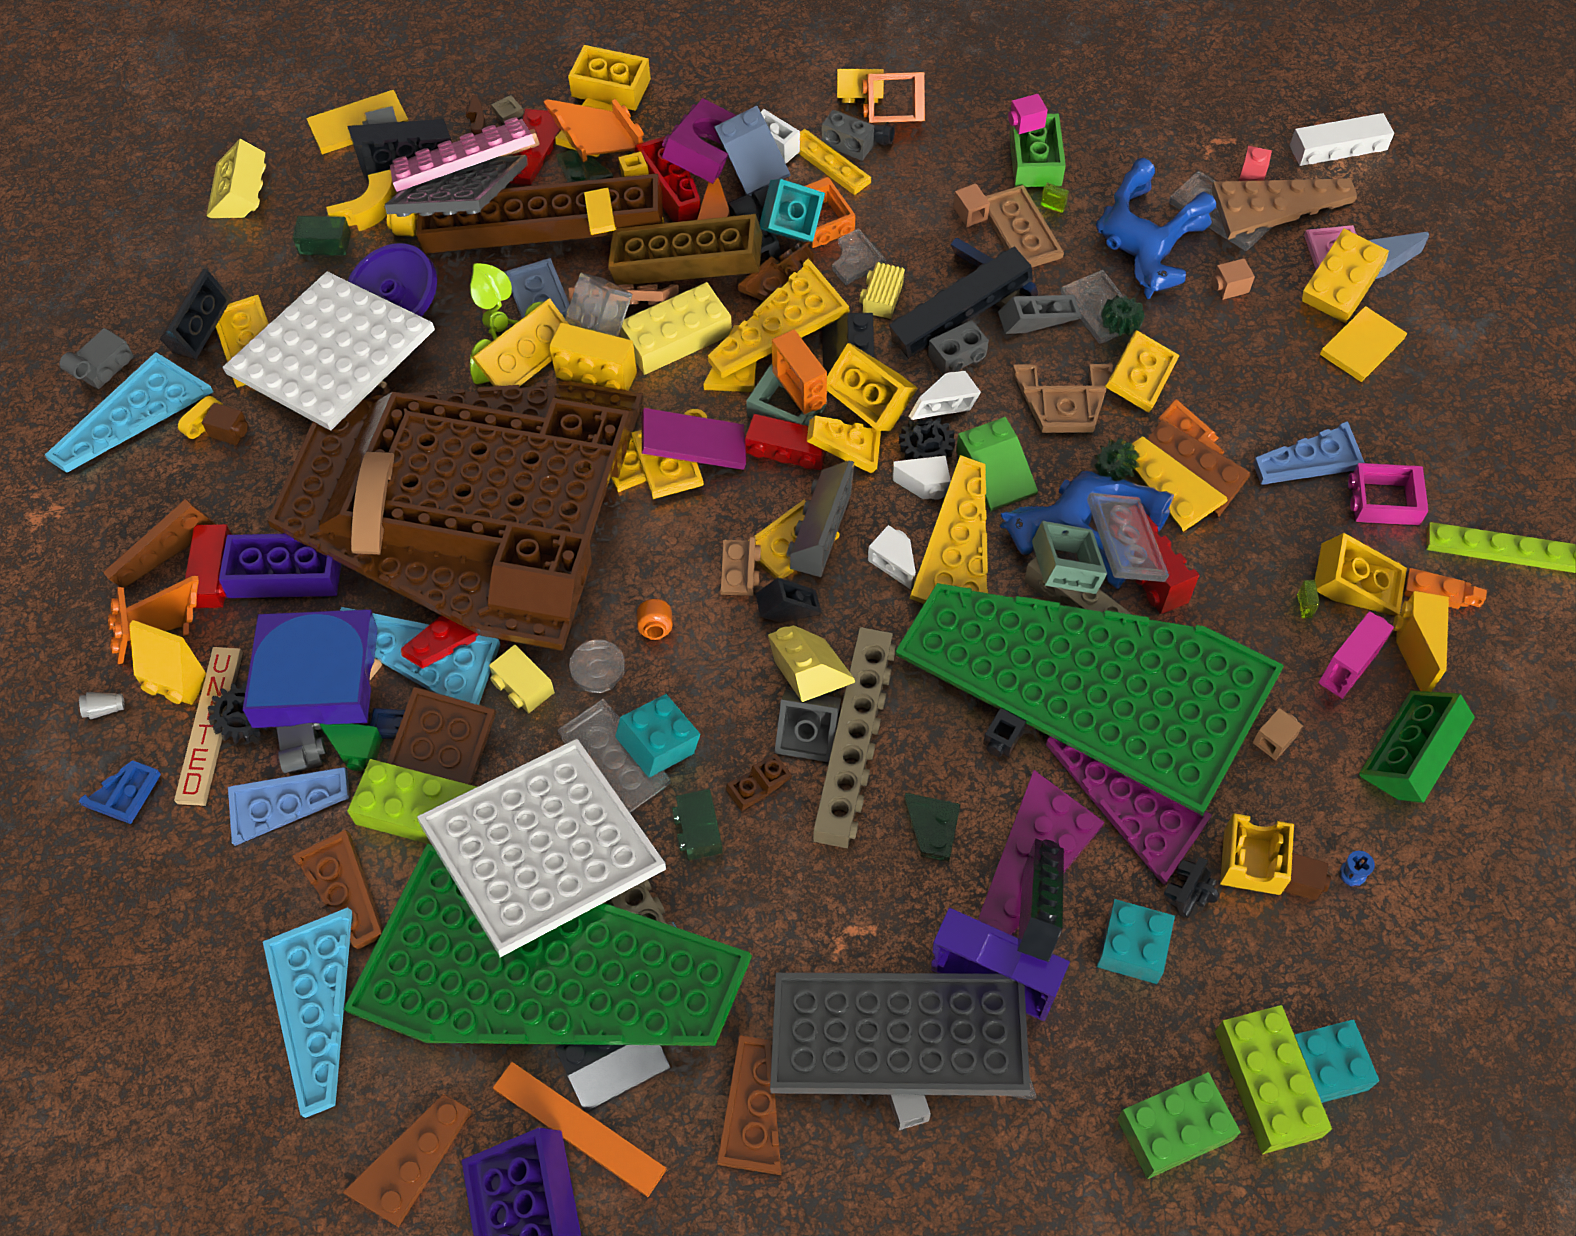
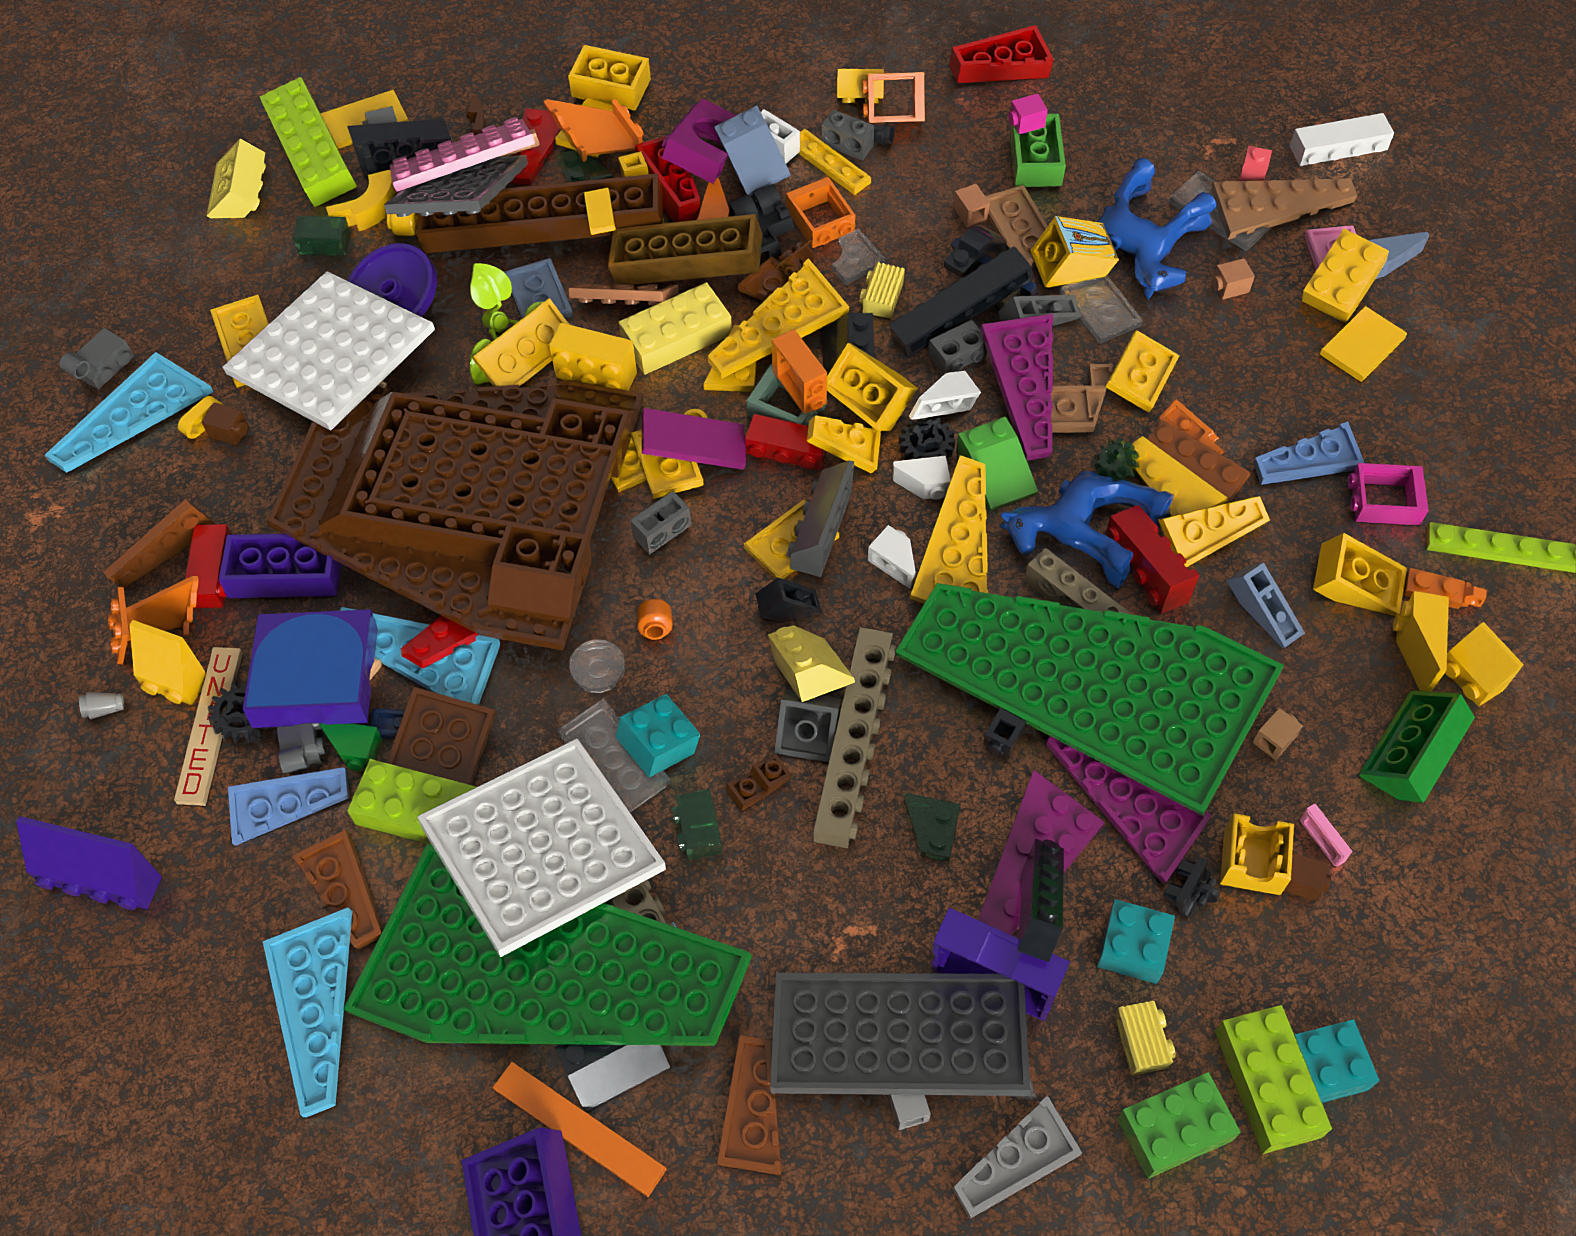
blue wing [78,760,161,824] -> none
black slope [160,269,232,359] -> none
dark orange wing [342,1093,472,1228] -> none
medium nougat slope [351,452,394,555] -> none
light yellow brick [489,645,555,714] -> none
dark tan plate [491,95,524,125] -> none
clear brick [565,273,633,337] -> none
medium nougat bracket [721,536,761,596] -> none
teal brick [759,179,825,242] -> none
sand green window [1032,521,1107,594] -> none
clear neon green tile [1041,183,1069,213] -> none
clear tile [1087,493,1169,582] -> none
clear green gear [1101,294,1145,337] -> none
clear neon green tile [1297,580,1319,618] -> none
dark pink window [1318,611,1394,699] -> none
blue bush [1339,850,1375,886] -> none
none -> dark purple slope [16,816,162,910]
none -> lime brick [259,77,357,207]
none -> dark grey brick [630,491,691,555]
none -> black arch [944,225,1006,278]
none -> red wedge [949,25,1054,83]
none -> light grey wing [953,1095,1082,1219]
none -> magenta wing [980,314,1053,461]
none -> yellow slope [1030,216,1119,287]
none -> light yellow brick [1114,1000,1176,1076]
none -> yellow wing [1158,496,1270,567]
none -> sand blue slope [1226,562,1305,648]
none -> bright pink tile [1299,804,1353,867]
none -> yellow slope [1445,622,1524,707]

